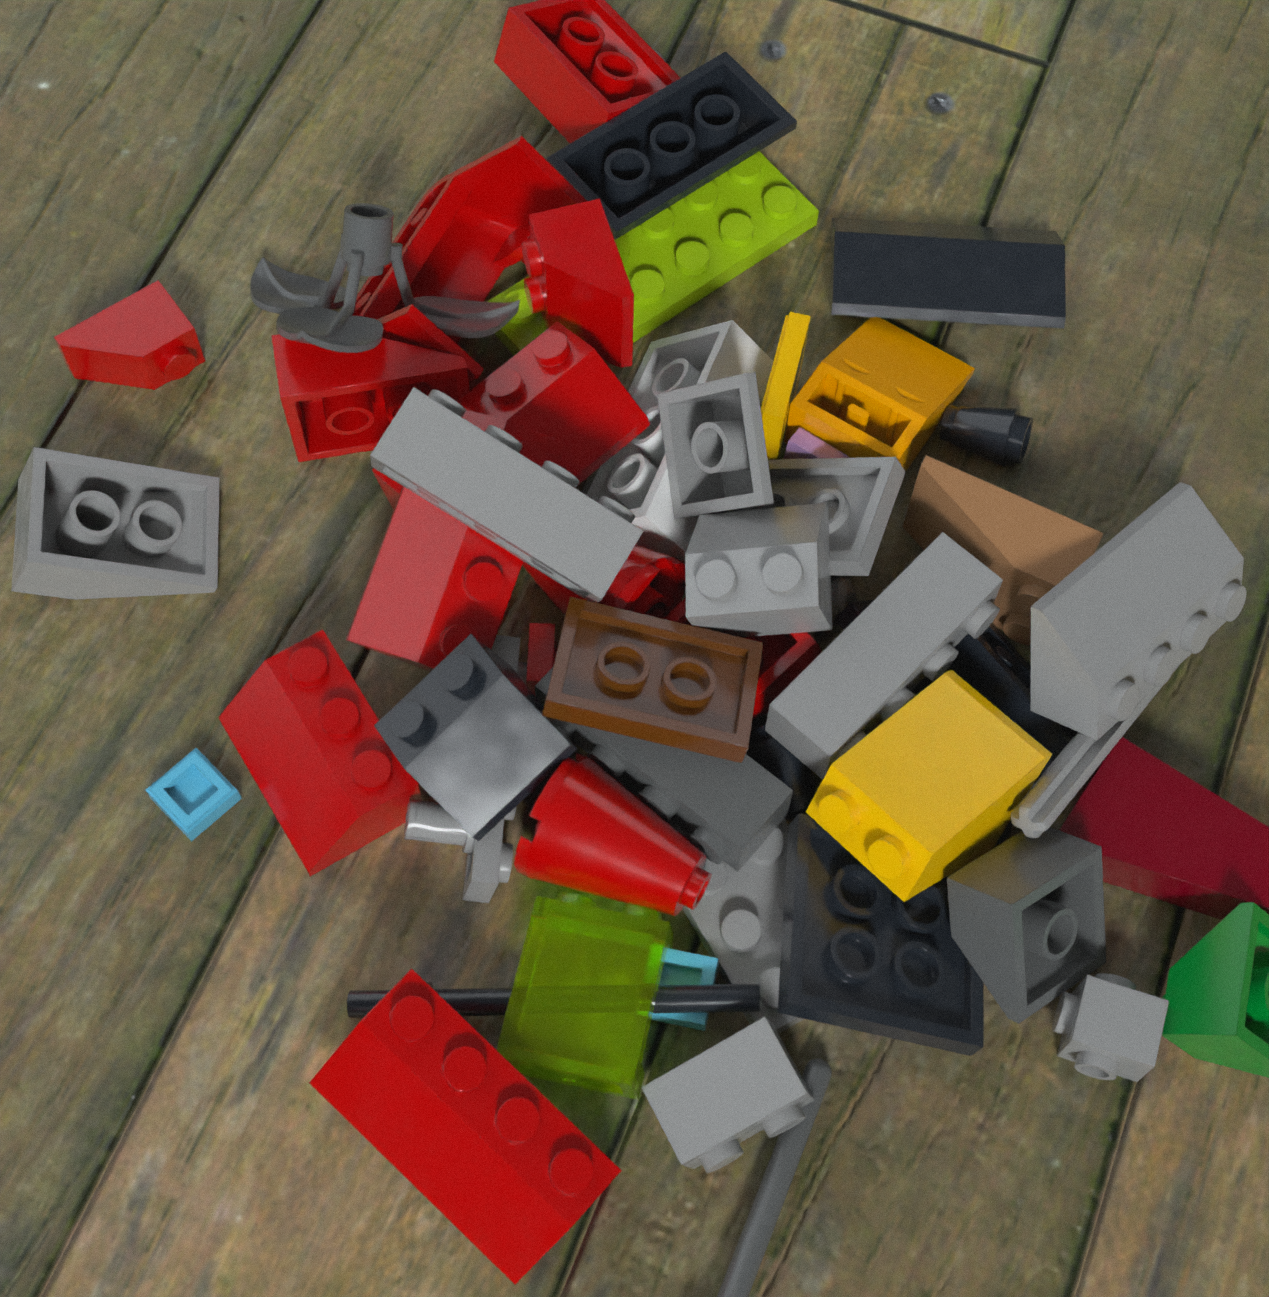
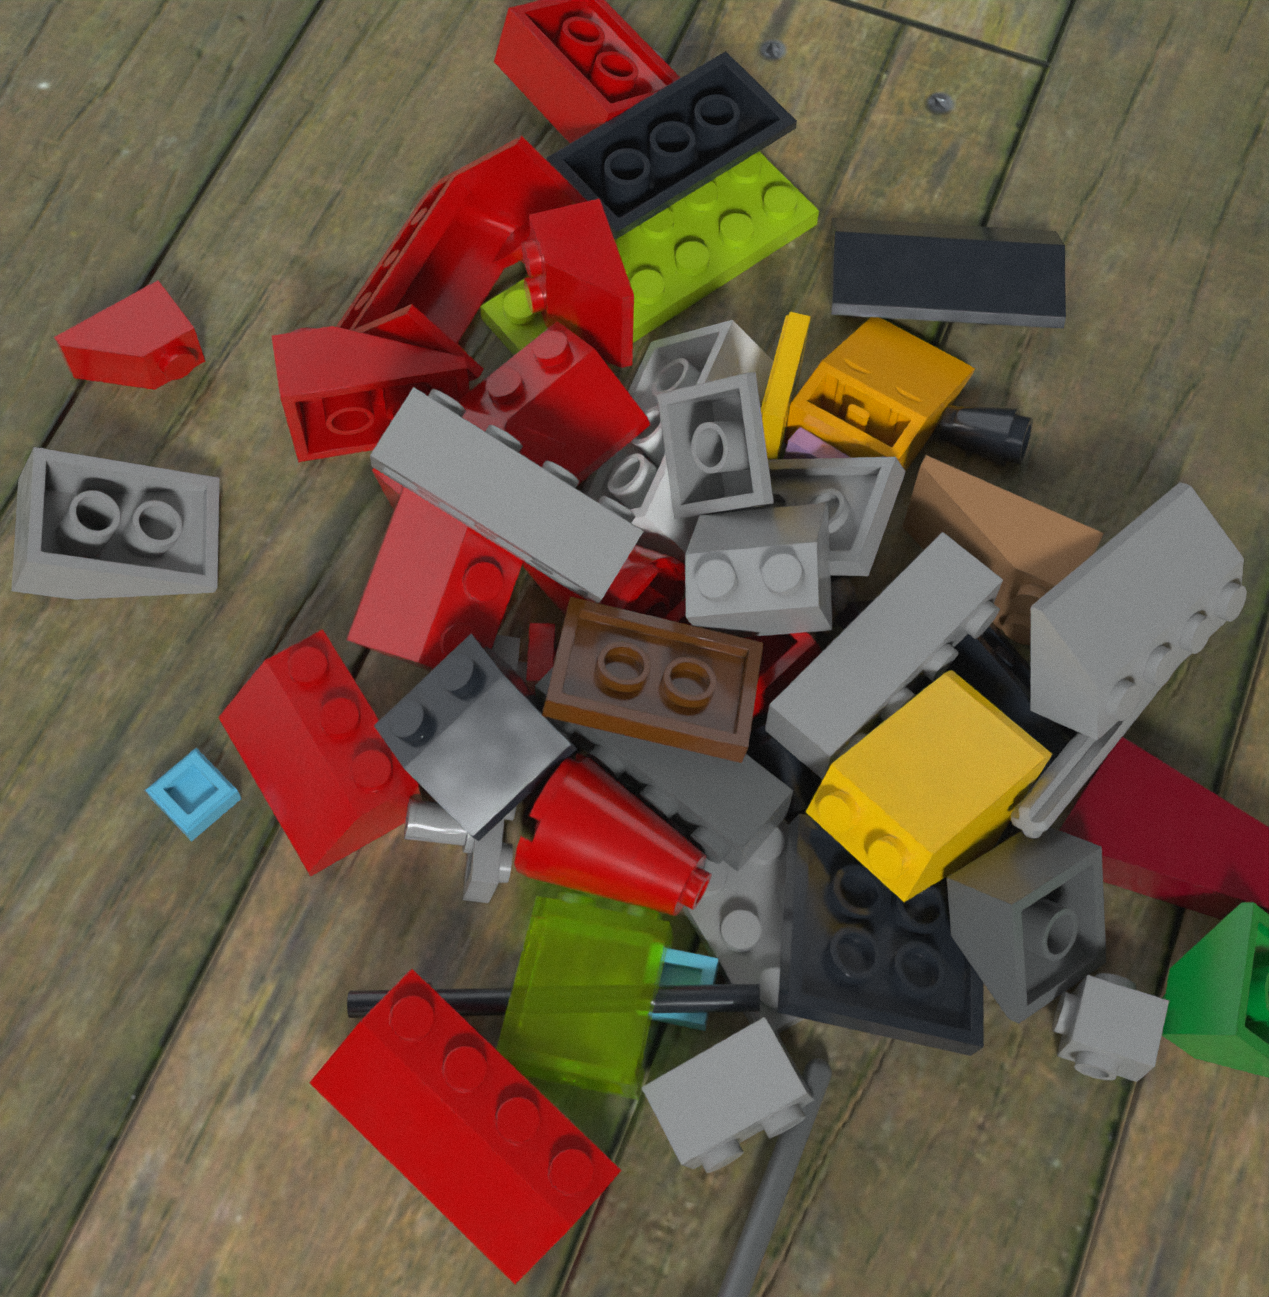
dark grey plant [250,203,520,353] -> none

